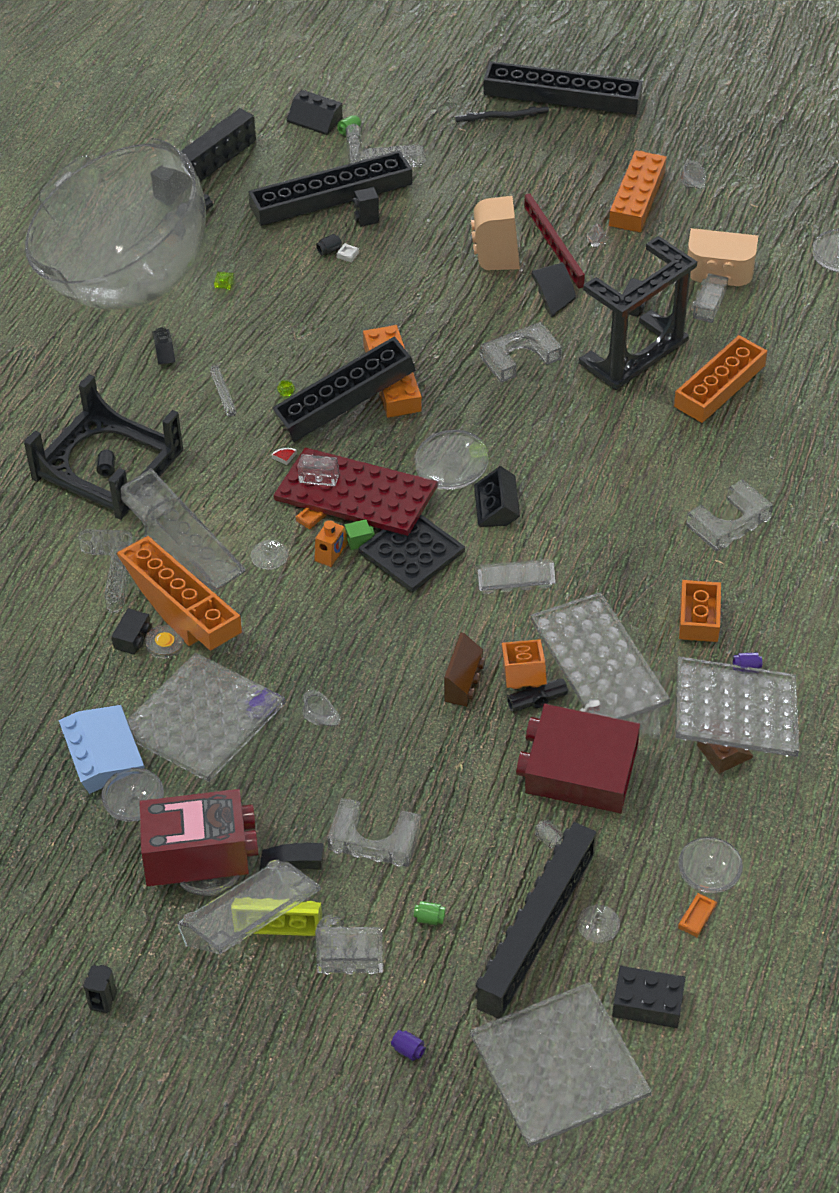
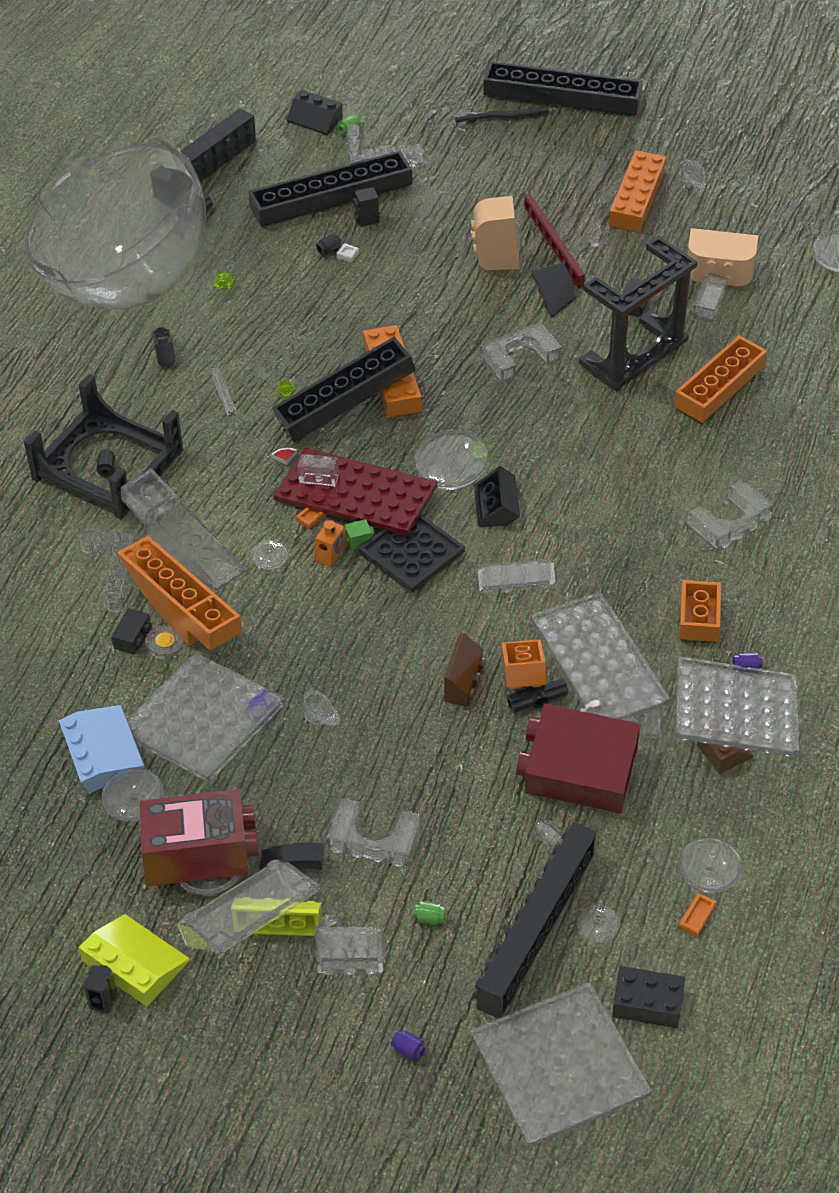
none -> neon yellow slope [79,914,190,1007]

